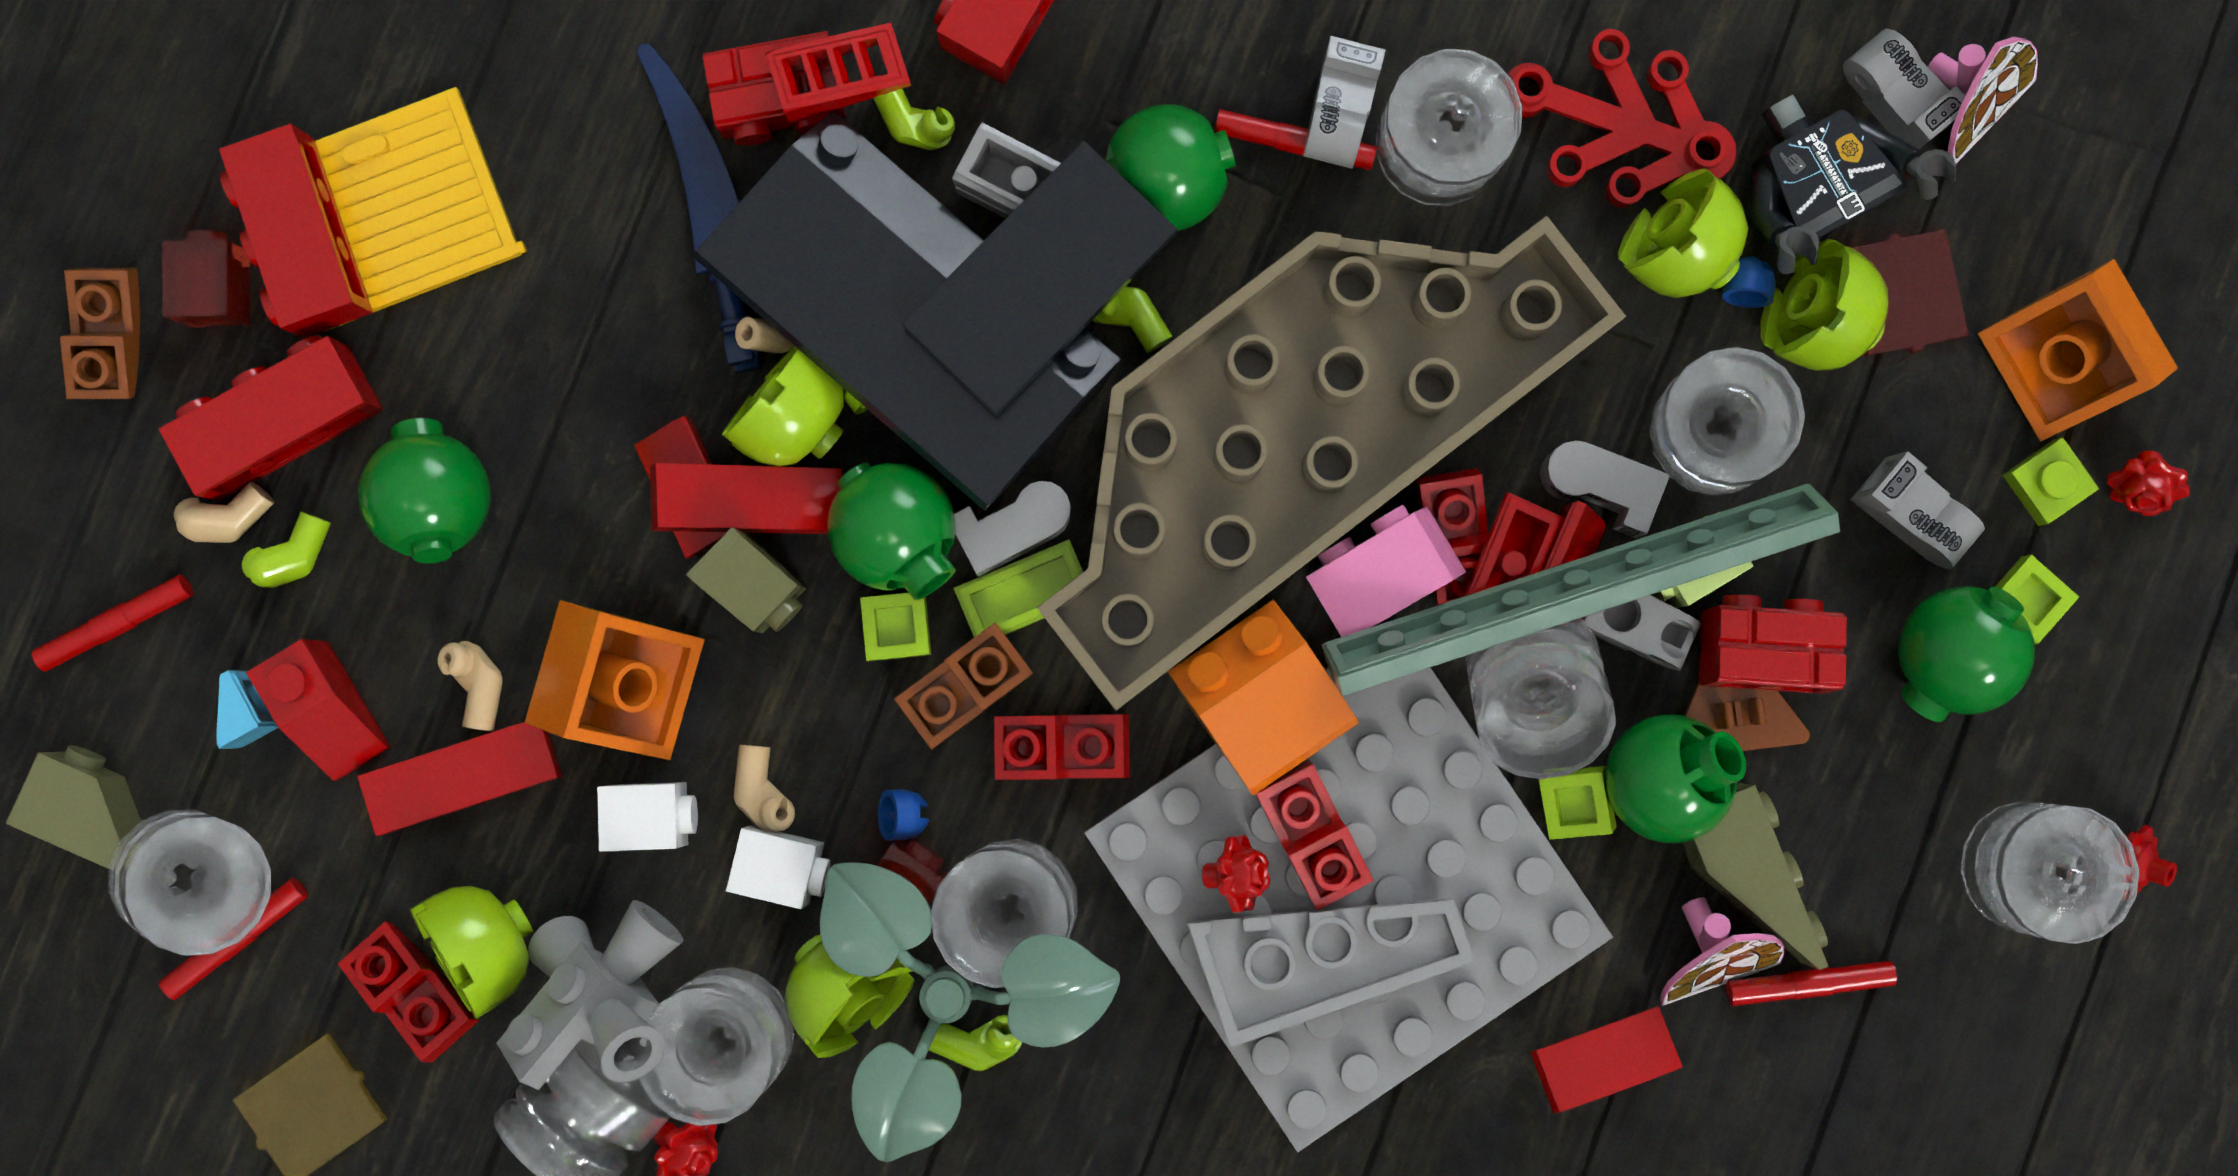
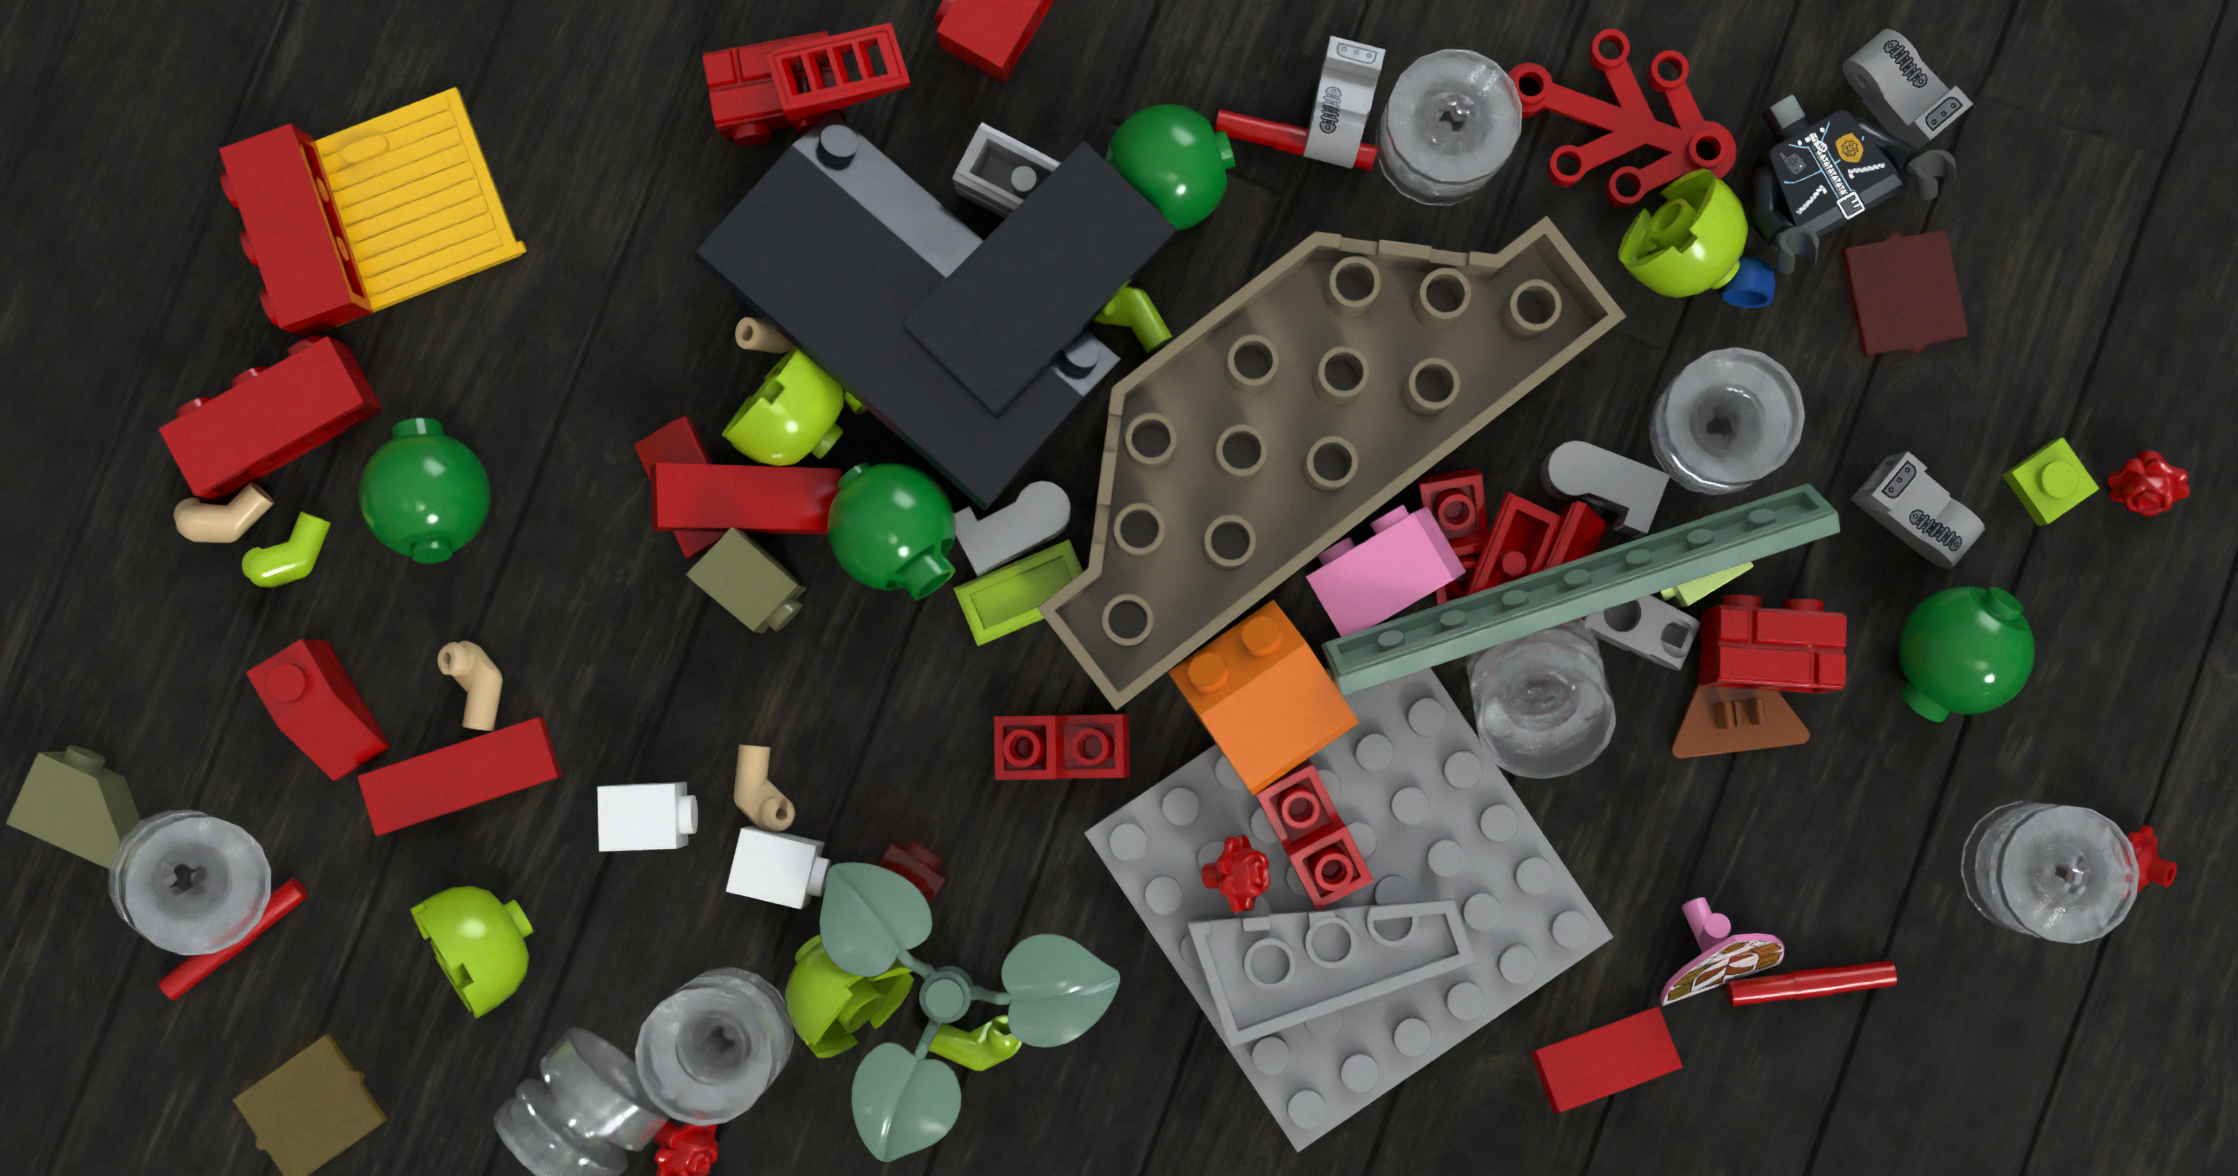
red piece [31,574,193,672] -> none
dark orange slope [60,268,140,399] -> none
clear red brick [162,230,250,327] -> none
medium azure slope [216,670,278,749] -> none
red slope [338,921,479,1063] -> none
light grey brick [497,900,684,1090] -> none
orange slope [524,600,705,760] -> none
dark blue sword [637,43,761,374] -> none
lime plate [860,593,932,661] -> none
lime arm [873,89,955,150] -> none
blue hinge [878,789,929,841] -> none
dark orange slope [894,622,1033,750] -> none
clear wheel [931,839,1078,988] -> none
lime plate [1539,766,1617,840] -> none
green brick [1605,714,1746,843] -> none
olive slope [1682,783,1829,970] -> none
lime cylinder [1760,239,1888,371] -> none
shield [1928,37,2038,164] -> none
orange slope [1978,259,2178,442] -> none
lime plate [1995,555,2079,644] -> none

